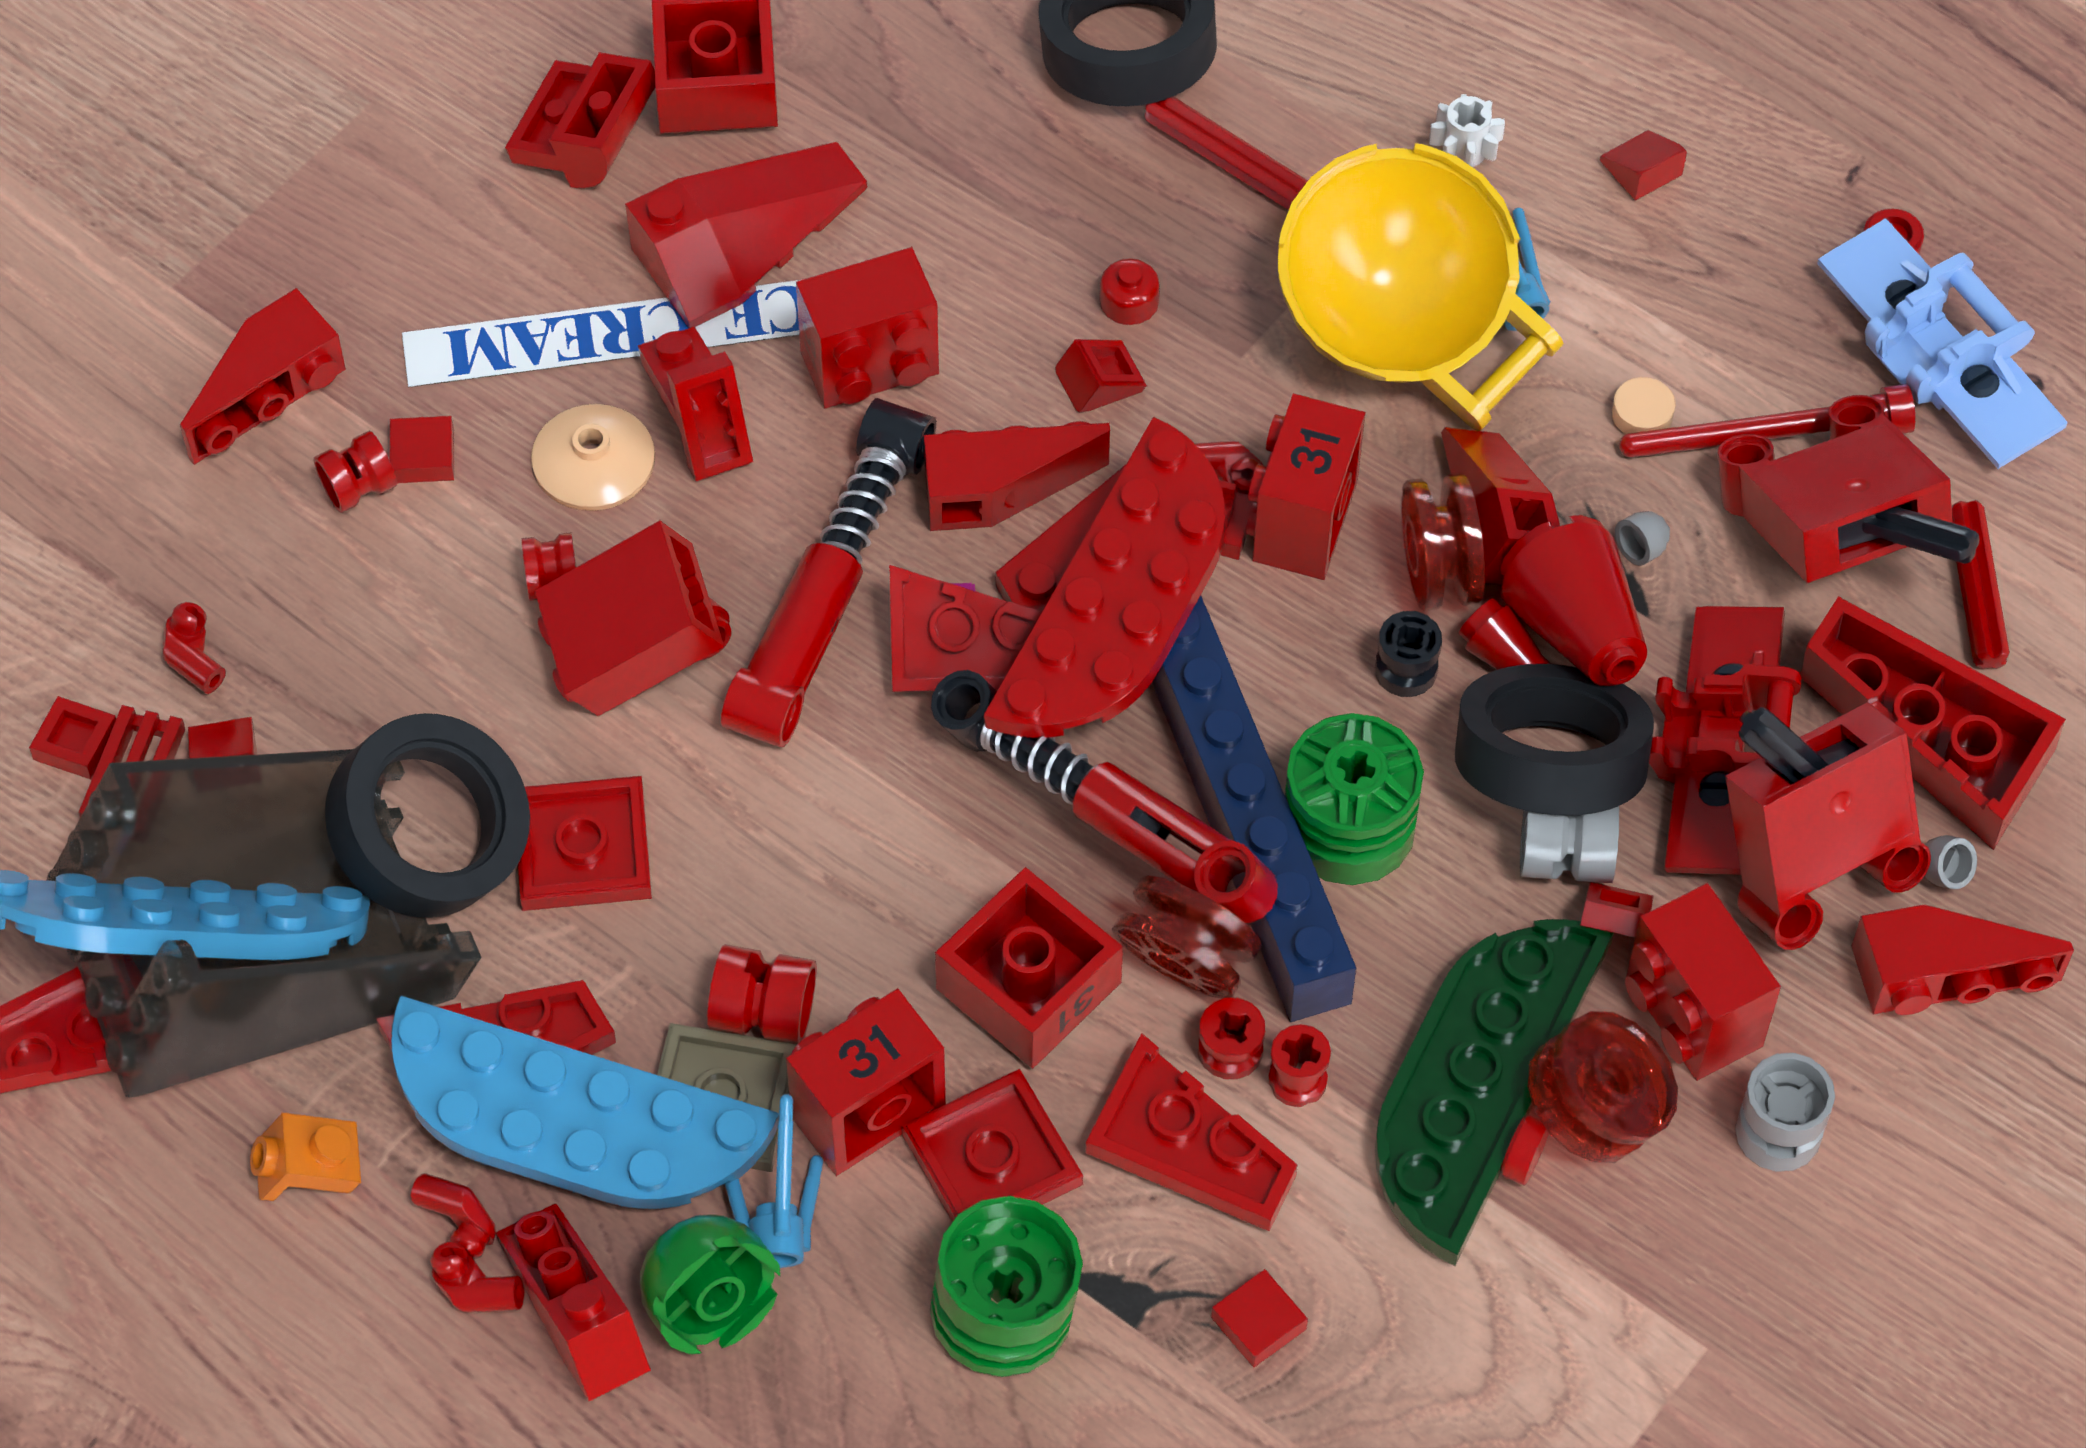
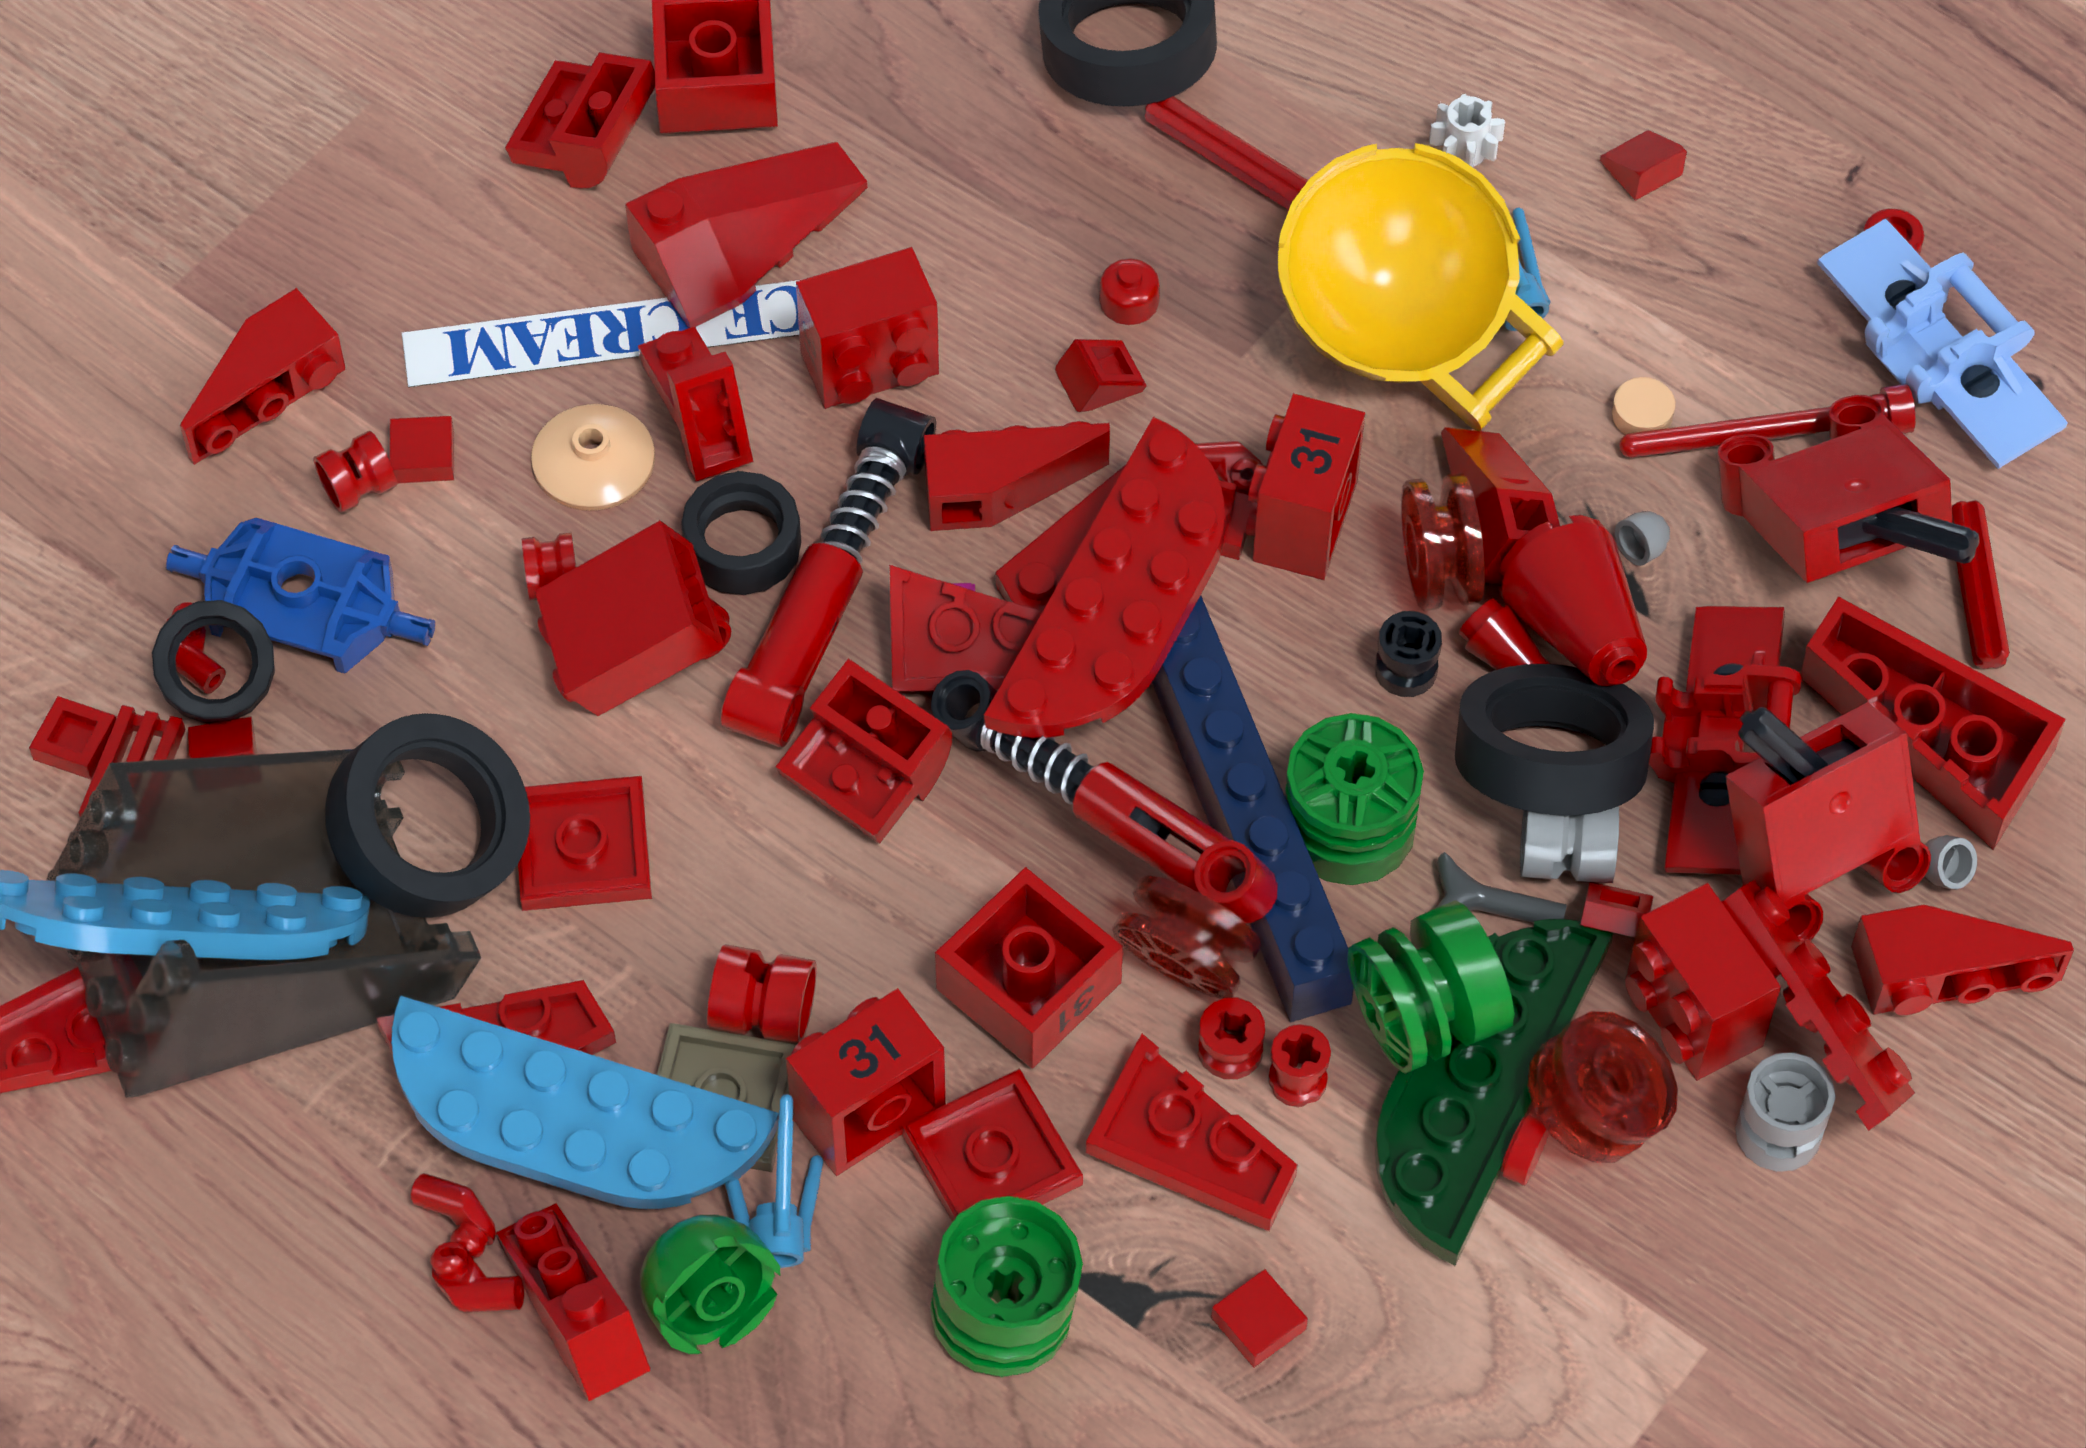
orange bracket [250,1112,361,1201] -> none
none -> black tyre [152,600,275,724]
none -> blue plate [166,518,435,674]
none -> black tyre [681,471,802,595]
none -> red brick [775,658,952,844]
none -> green wheel [1348,900,1515,1074]
none -> dark grey piece [1436,852,1567,923]
none -> red wing [1722,880,1915,1131]

